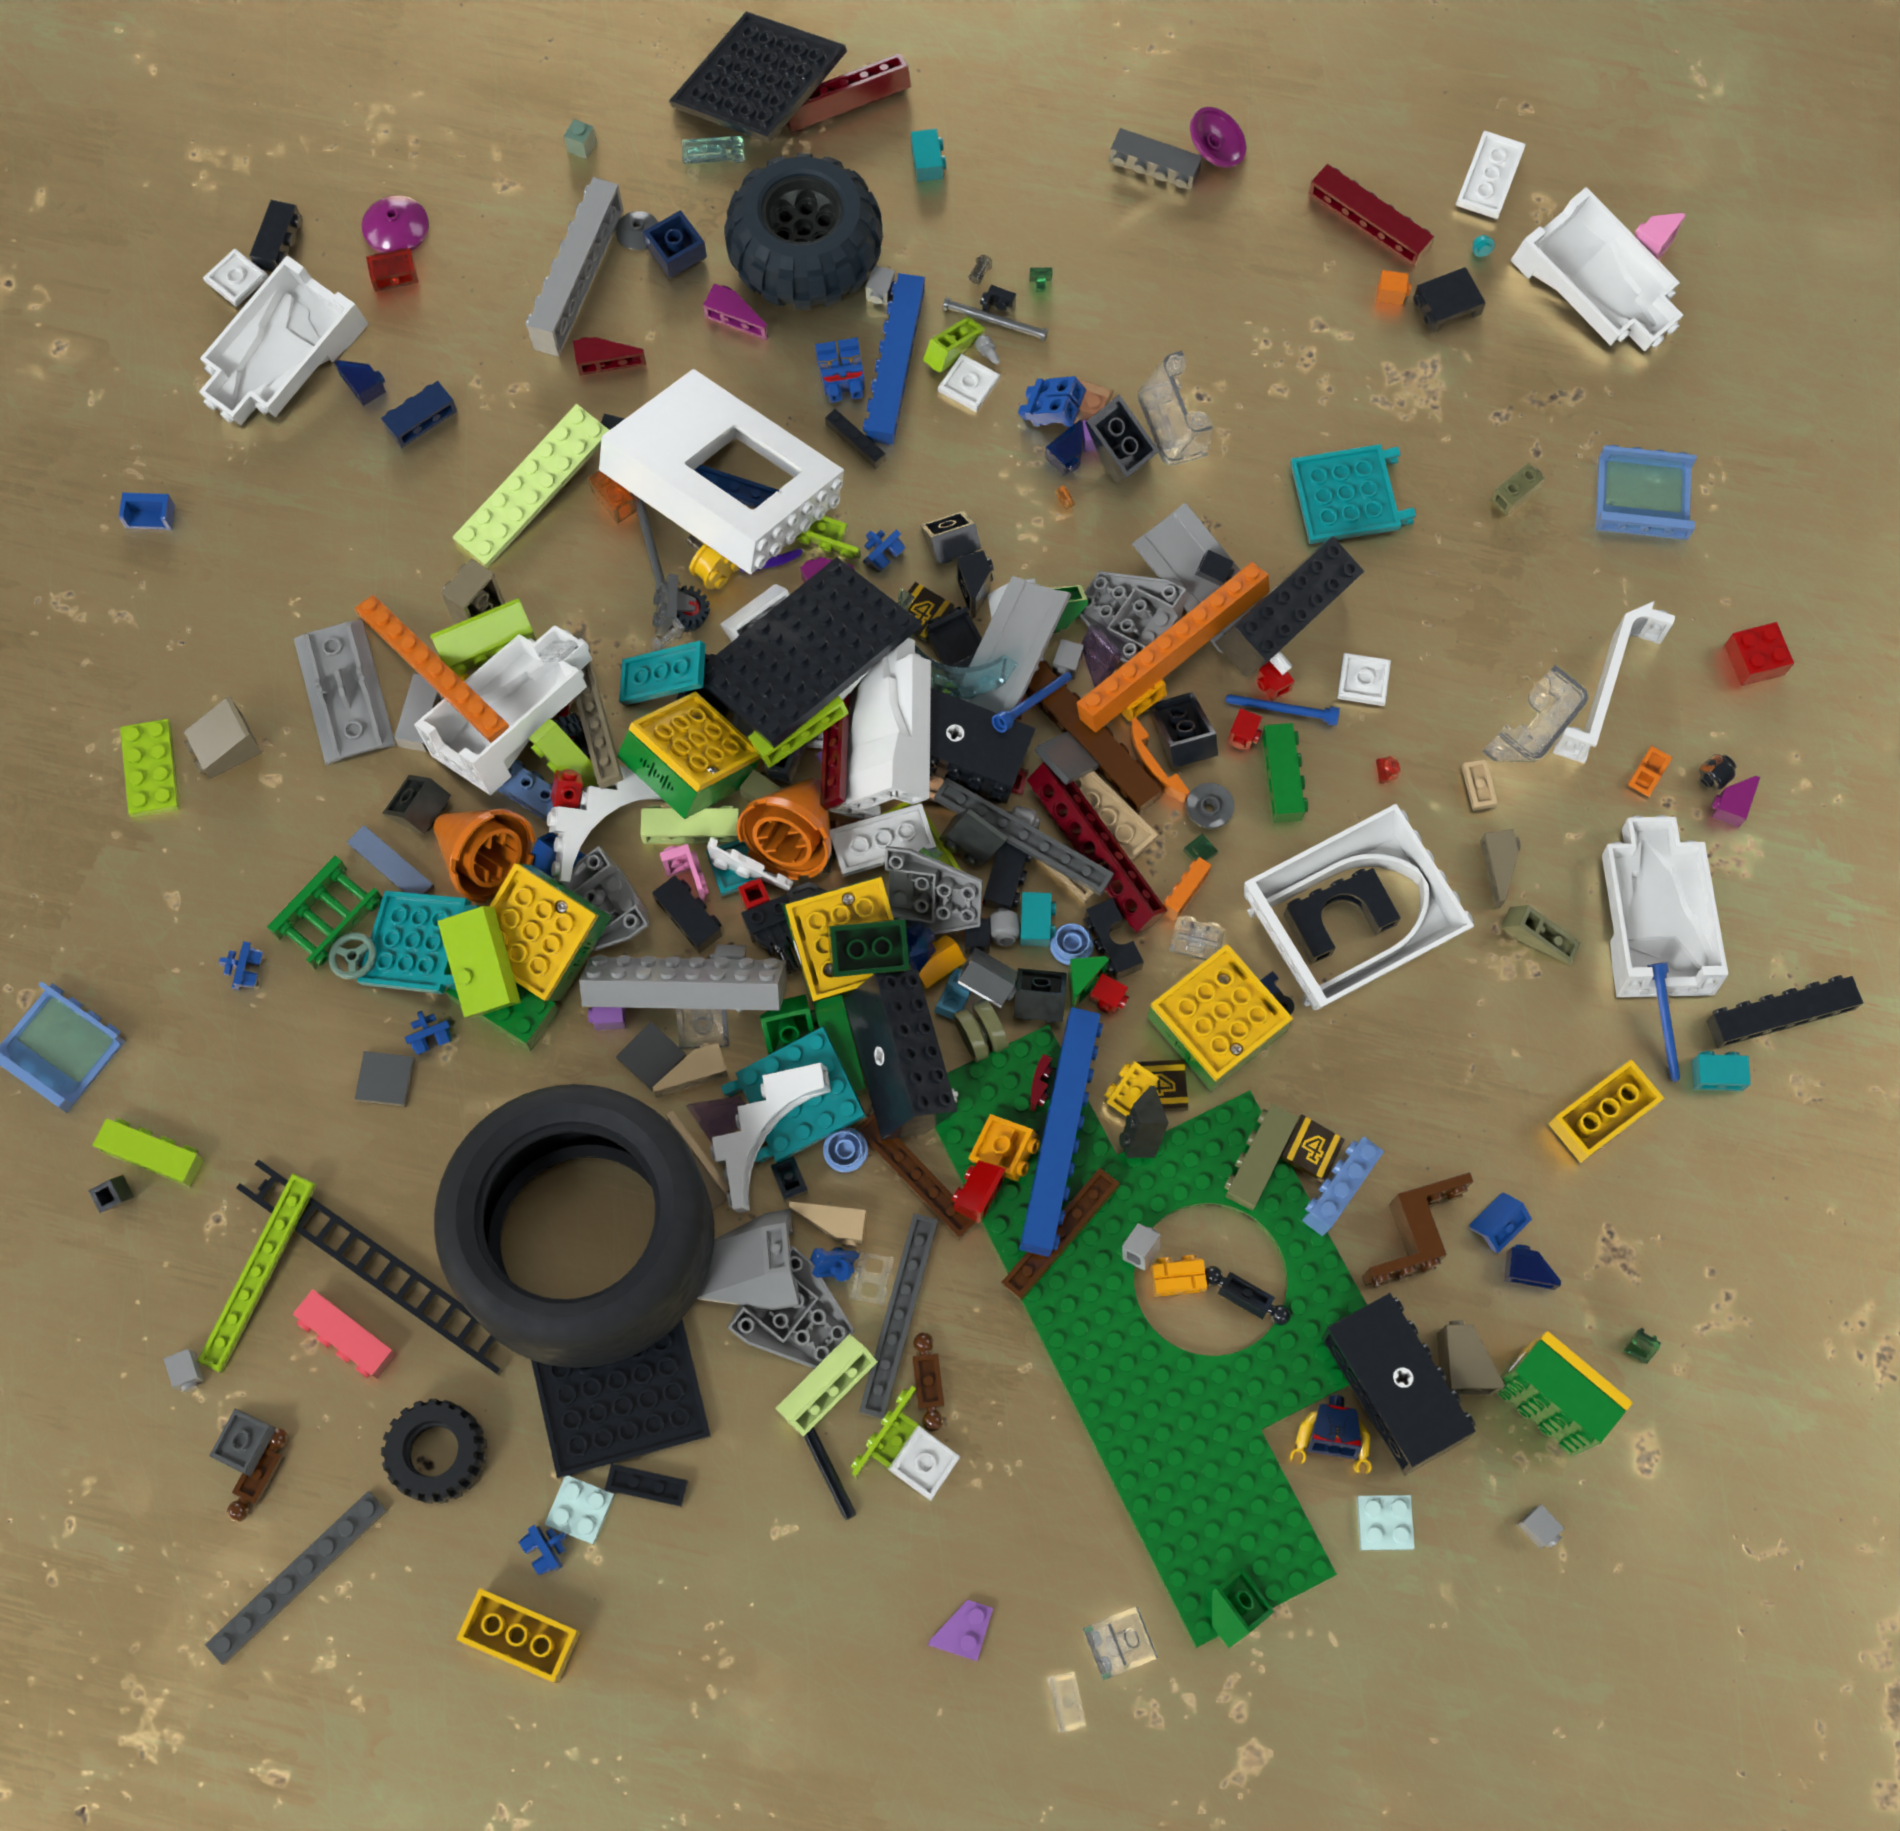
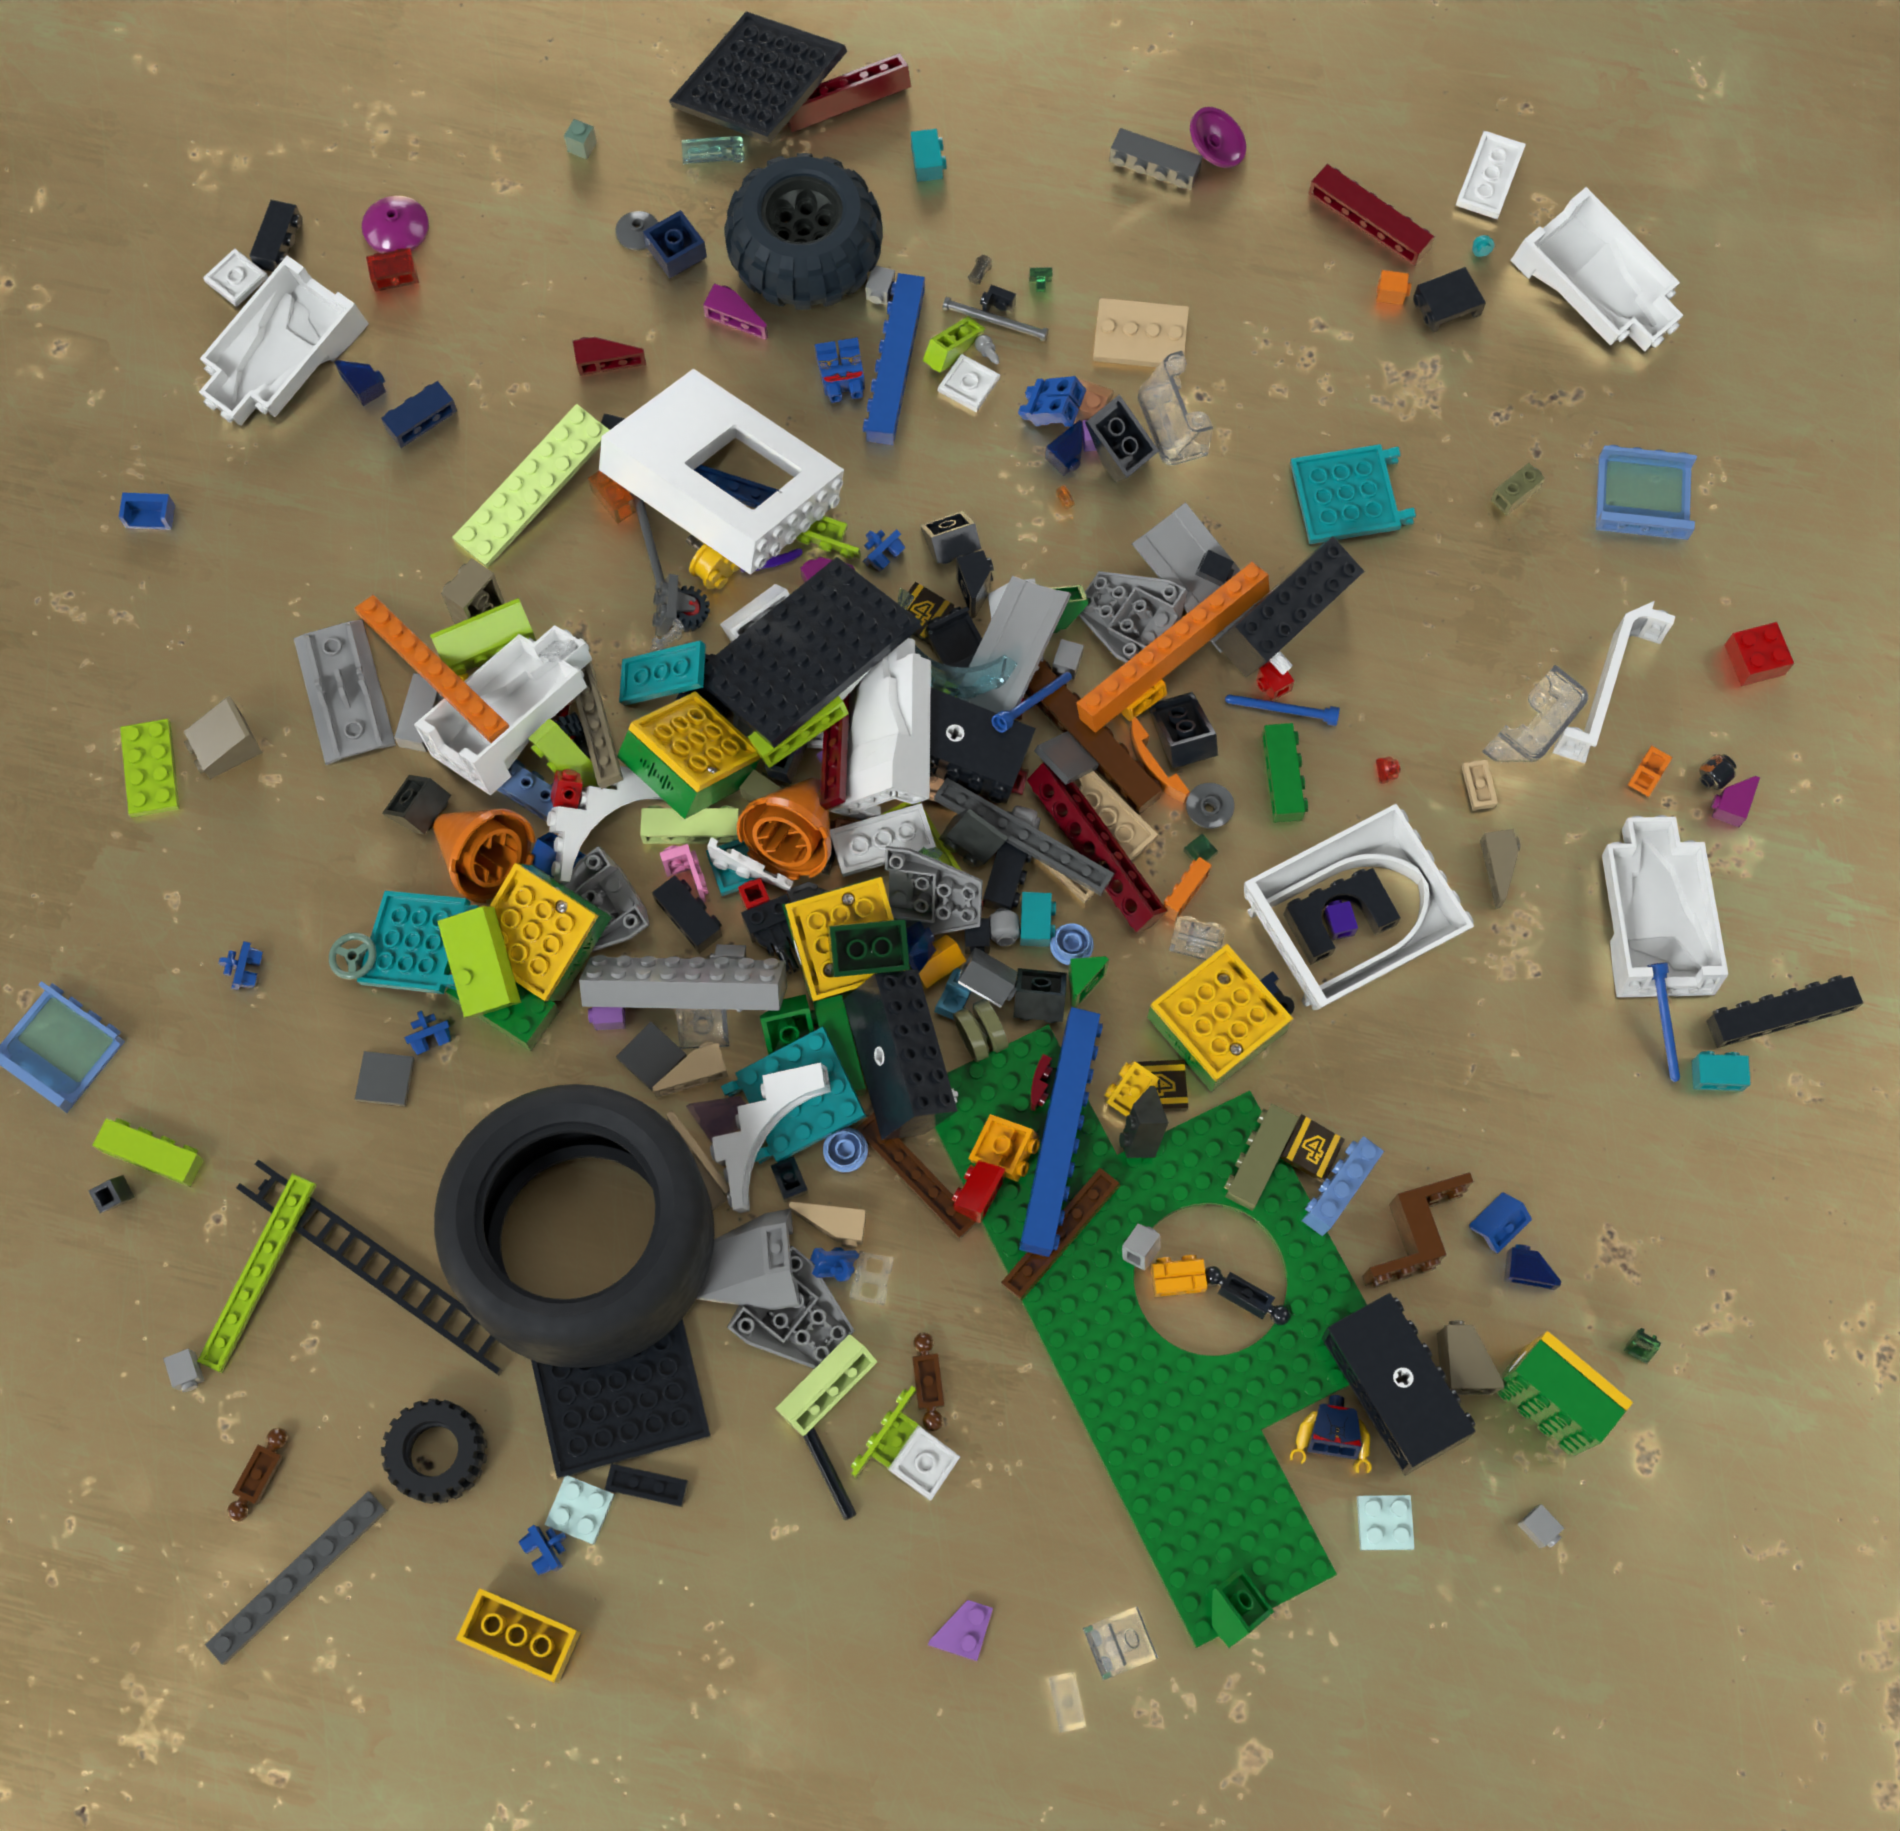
dark grey tile [209,1408,276,1477] -> none
green fence [267,855,382,970] -> none
coral brick [293,1289,397,1379] -> none
sand blue tile [347,825,434,894] -> none
light grey brick [526,177,624,357] -> none
black piece [825,409,886,469] -> none
dark grey plate [859,1213,938,1420] -> none
clear purple wing [1081,625,1123,687] -> none
black arch [1083,898,1144,980] -> none
red brick [1089,973,1129,1015] -> none
red brick [1227,708,1262,750] -> none
white plate [1337,653,1391,706] -> none
olive slope [1501,905,1580,964] -> none
yellow brick [1548,1059,1665,1163] -> none
bright pink slope [1635,213,1686,260] -> none
none -> tan plate [1093,298,1189,370]
none -> dark purple brick [1323,900,1358,941]

